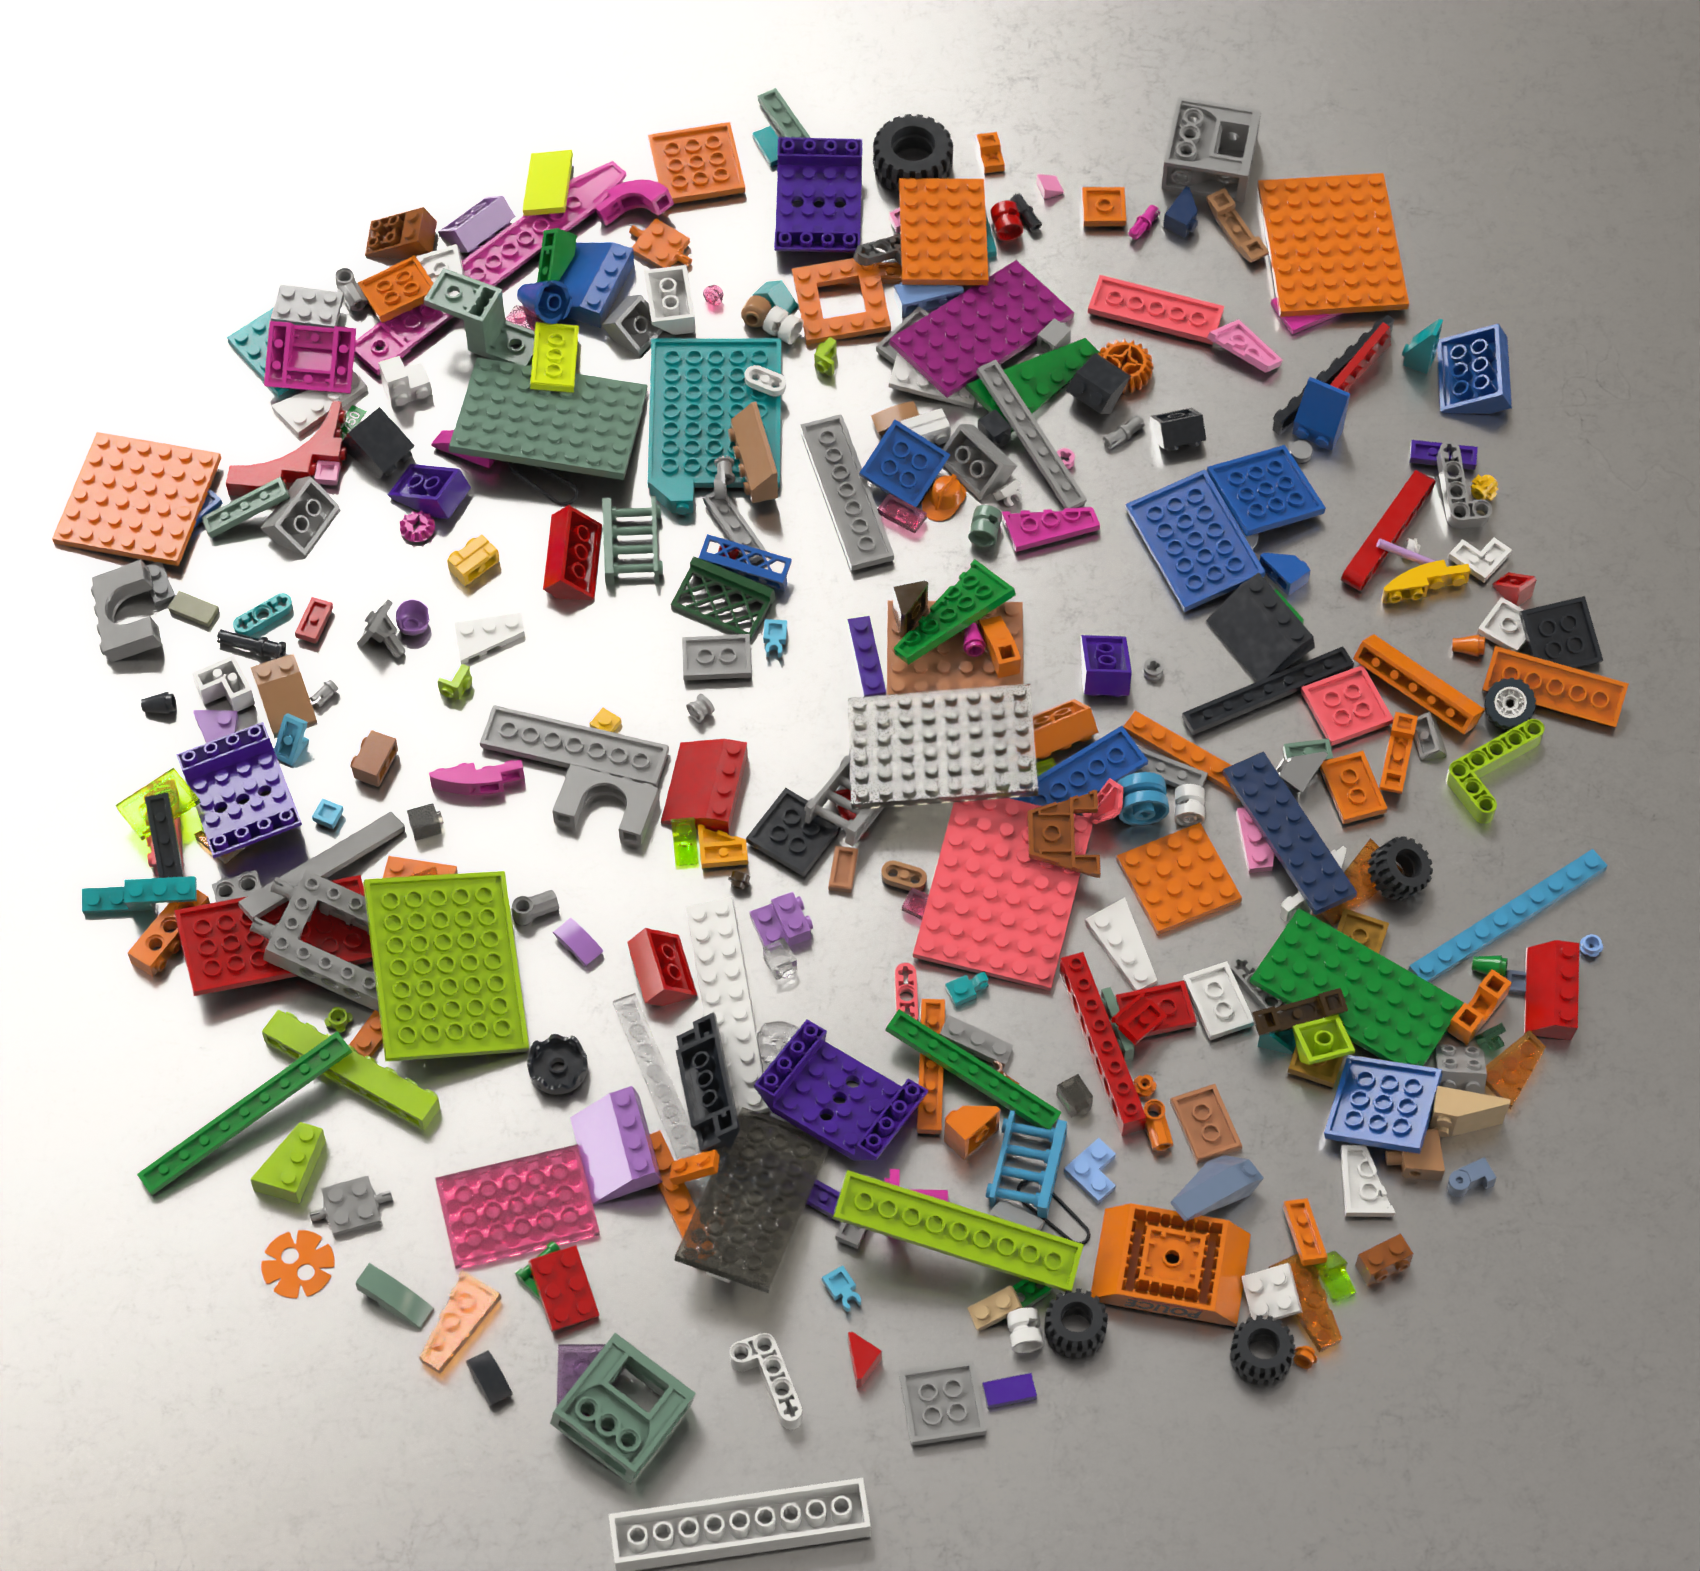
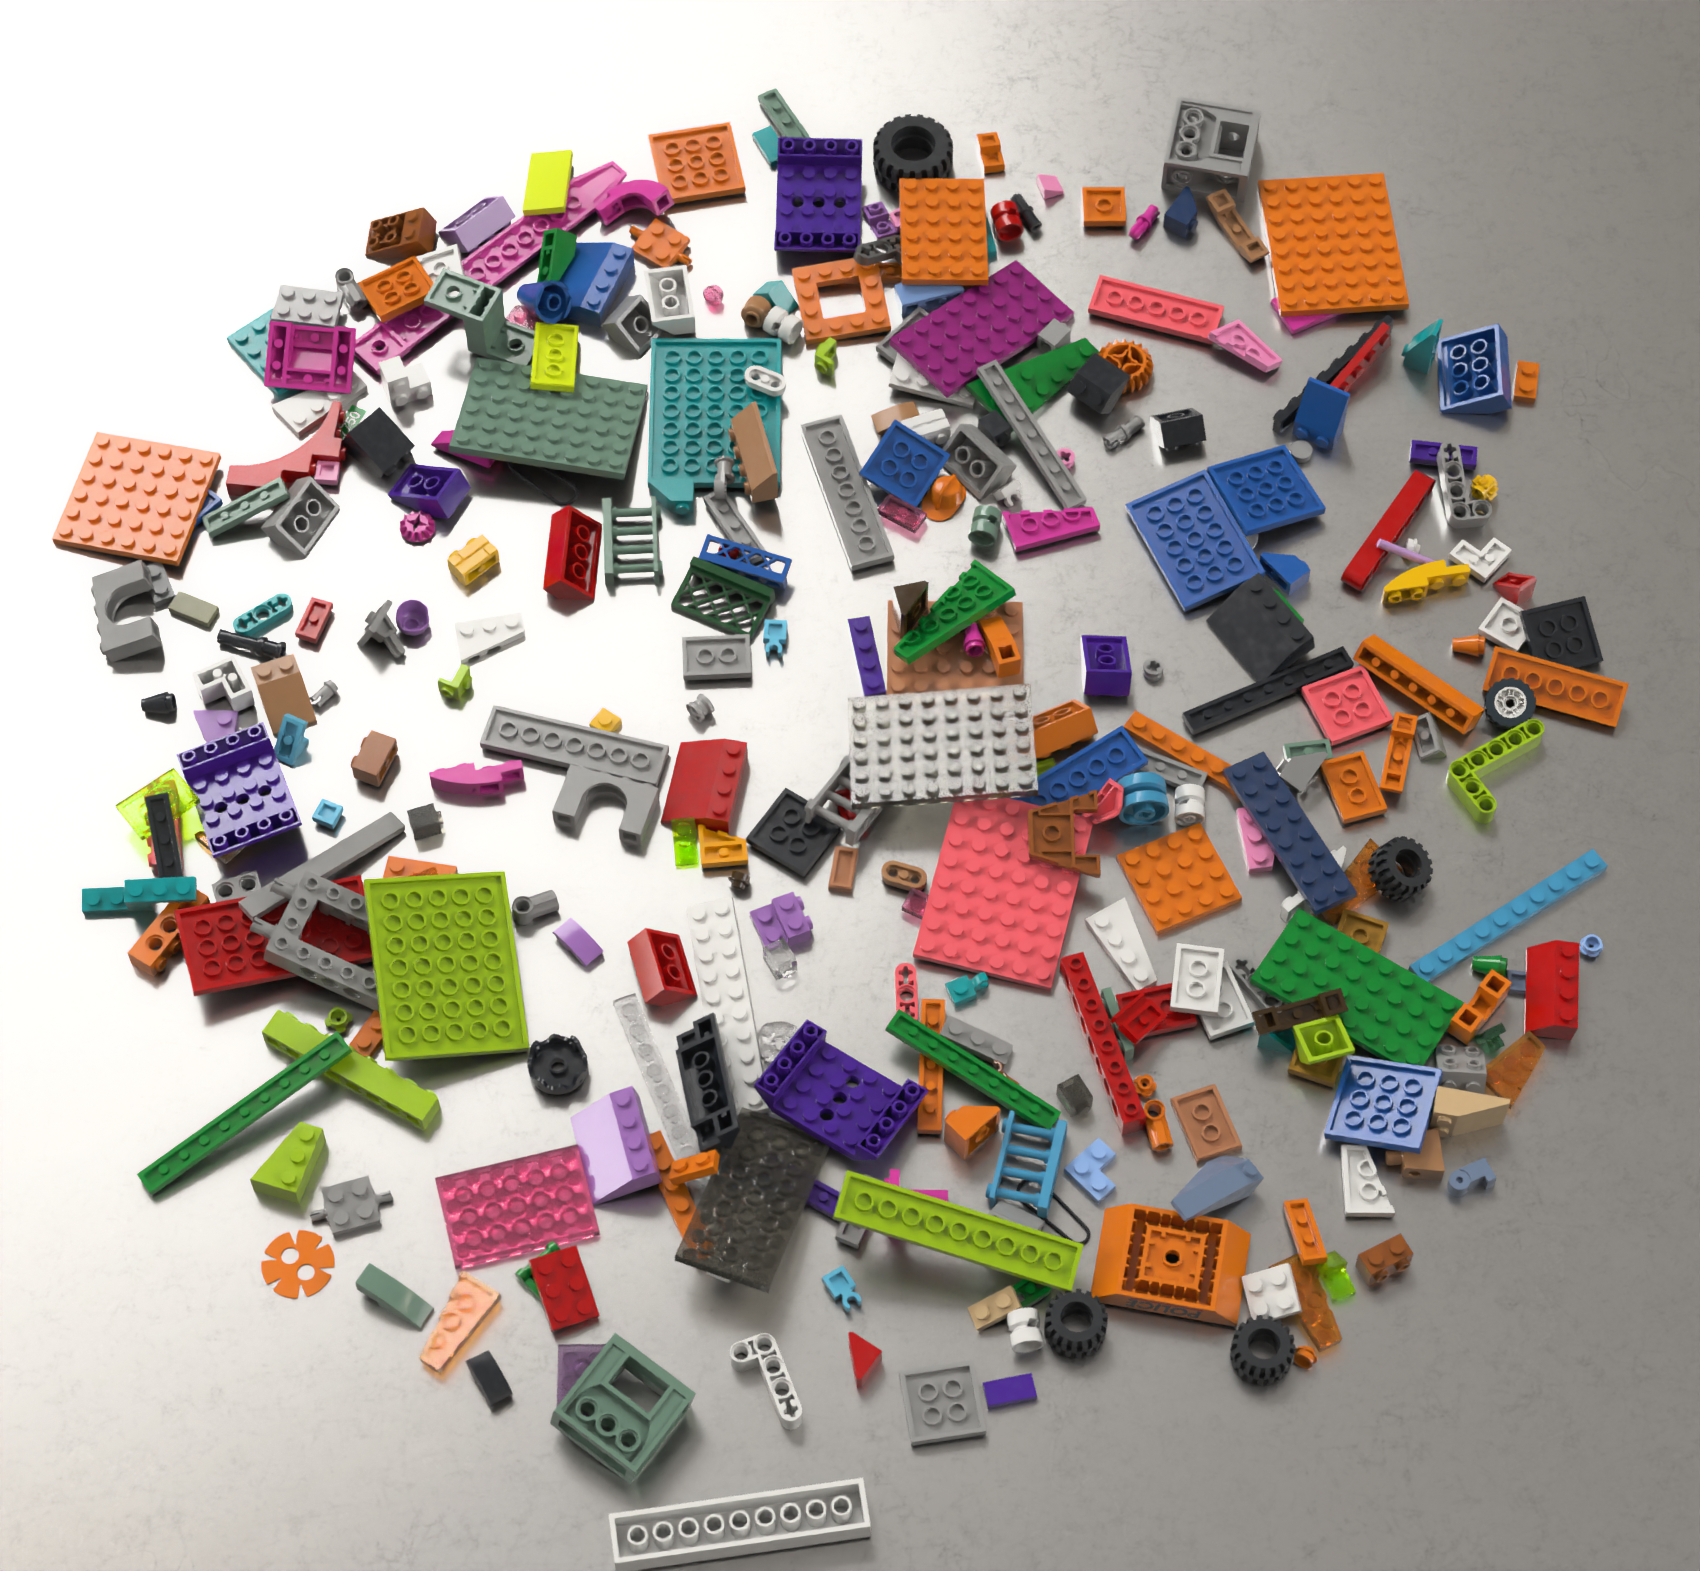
none -> medium lavender slope [862,201,897,241]
none -> white plate [1170,943,1224,1017]
none -> orange plate [1513,360,1540,403]

